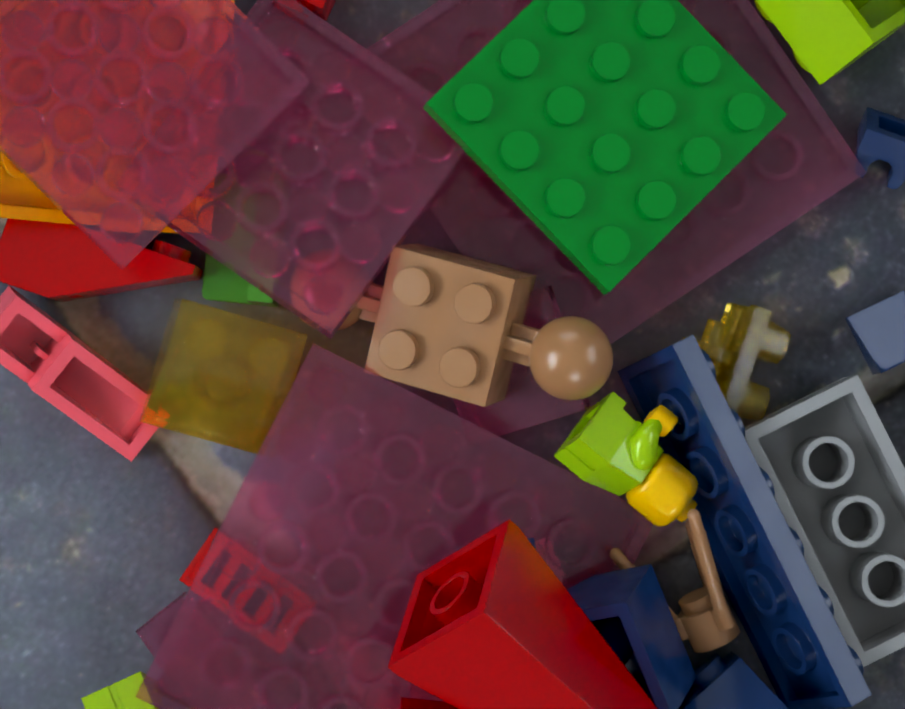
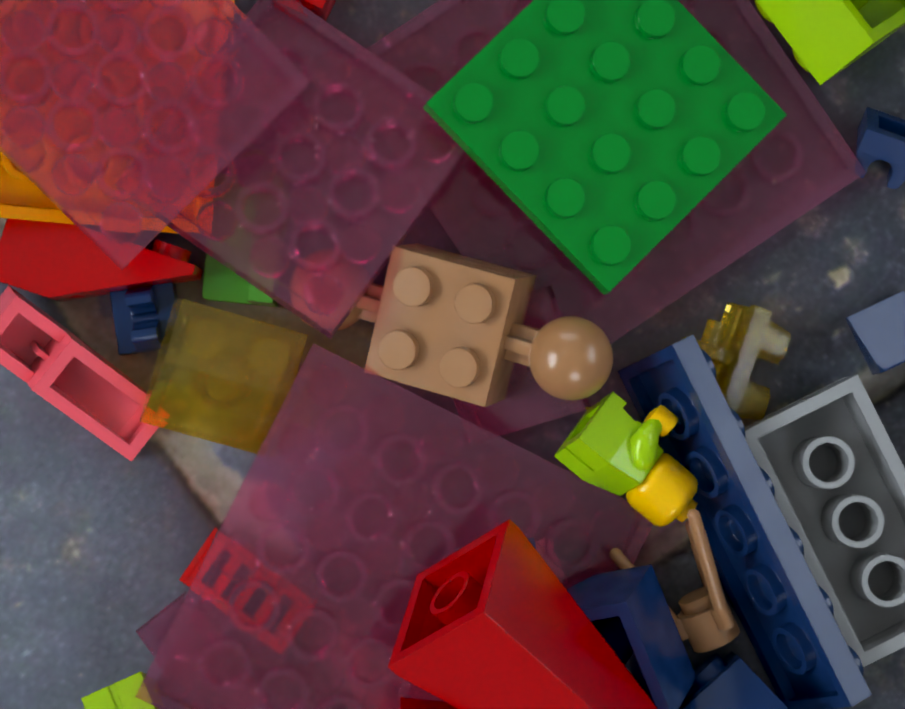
none -> dark blue tile [109,282,185,356]

